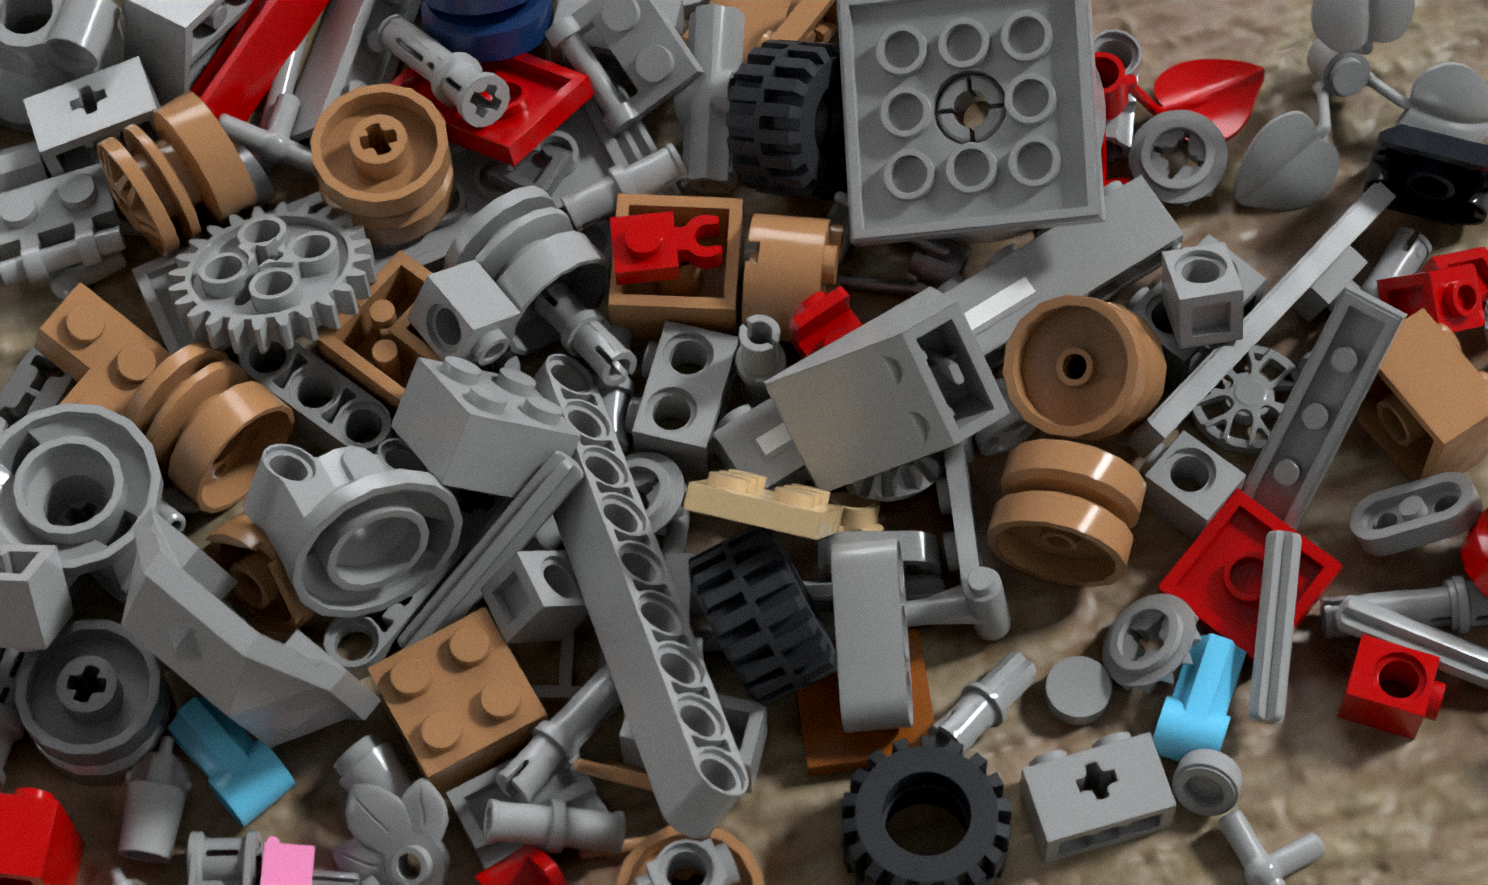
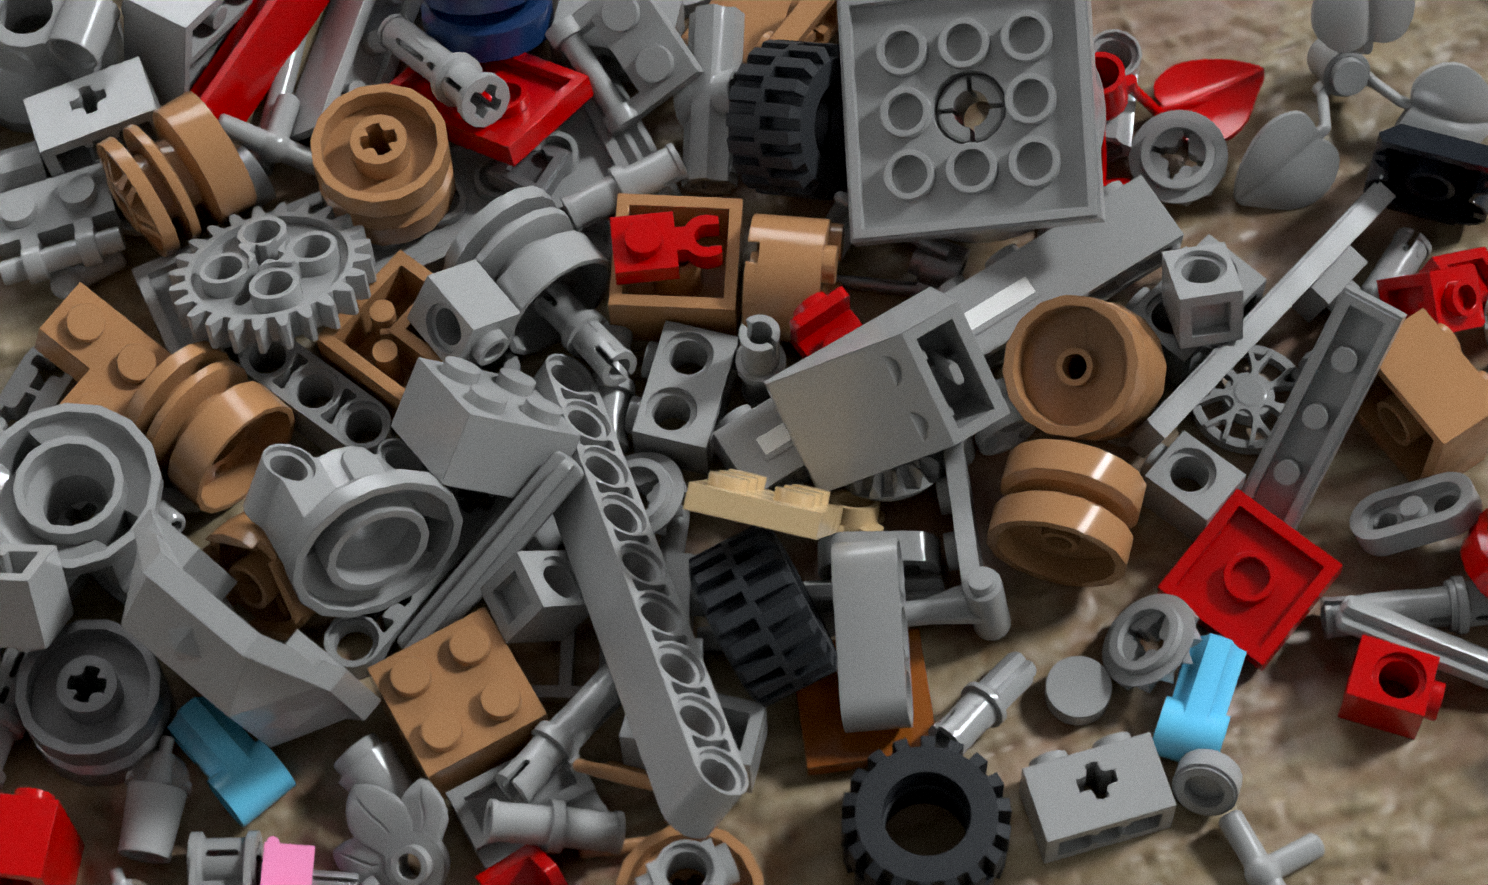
light grey axle [1248,530,1302,725] -> none

